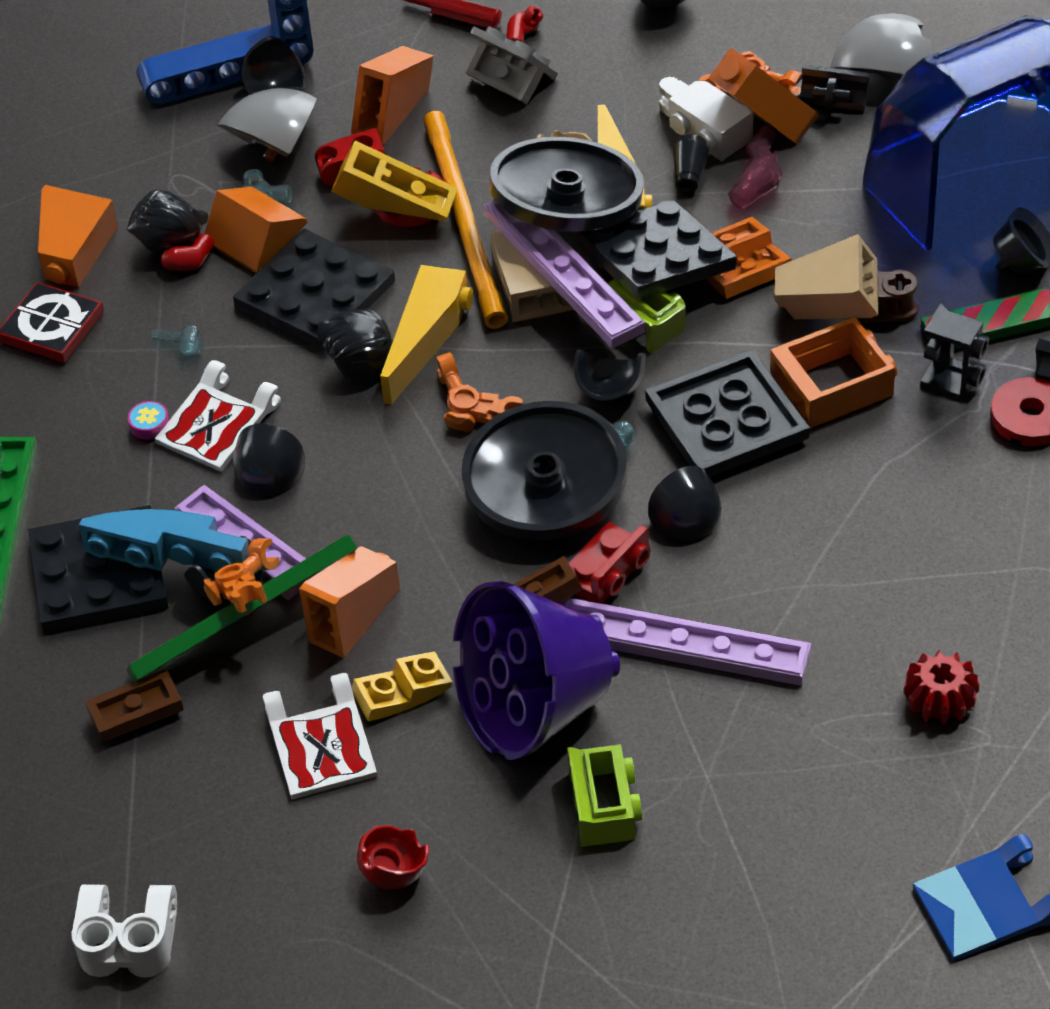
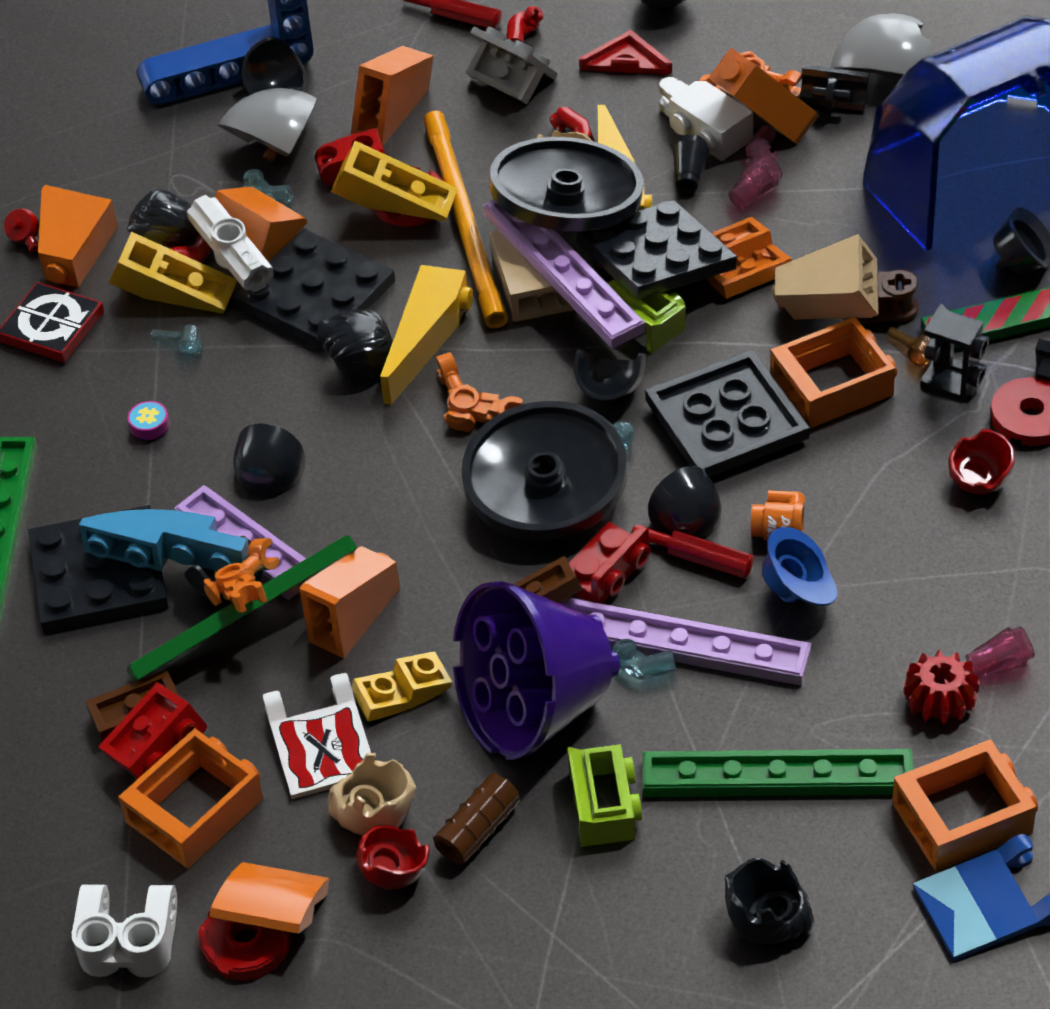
white flag [155,360,281,472] -> none
none -> red piece [4,208,39,253]
none -> red bracket [98,682,207,780]
none -> yellow slope [109,232,237,314]
none -> orange window [118,728,263,869]
none -> white piece [187,195,274,292]
none -> red tile [198,910,292,981]
none -> orange slope [209,862,329,934]
none -> tan hair [328,753,416,835]
none -> reddish brown axle [433,773,520,865]
none -> red arm [550,107,595,142]
none -> red tile [579,30,672,75]
none -> clear light blue arm [613,639,676,679]
none -> red axle [631,525,755,579]
none -> green tile [643,749,913,797]
none -> black hair [725,857,815,945]
none -> orange piece [751,490,805,541]
none -> blue piece [762,527,838,606]
none -> clear orange hand [888,327,931,367]
none -> orange window [892,739,1038,872]
none -> red hair [948,429,1015,495]
none -> clear pink cone [966,626,1035,678]

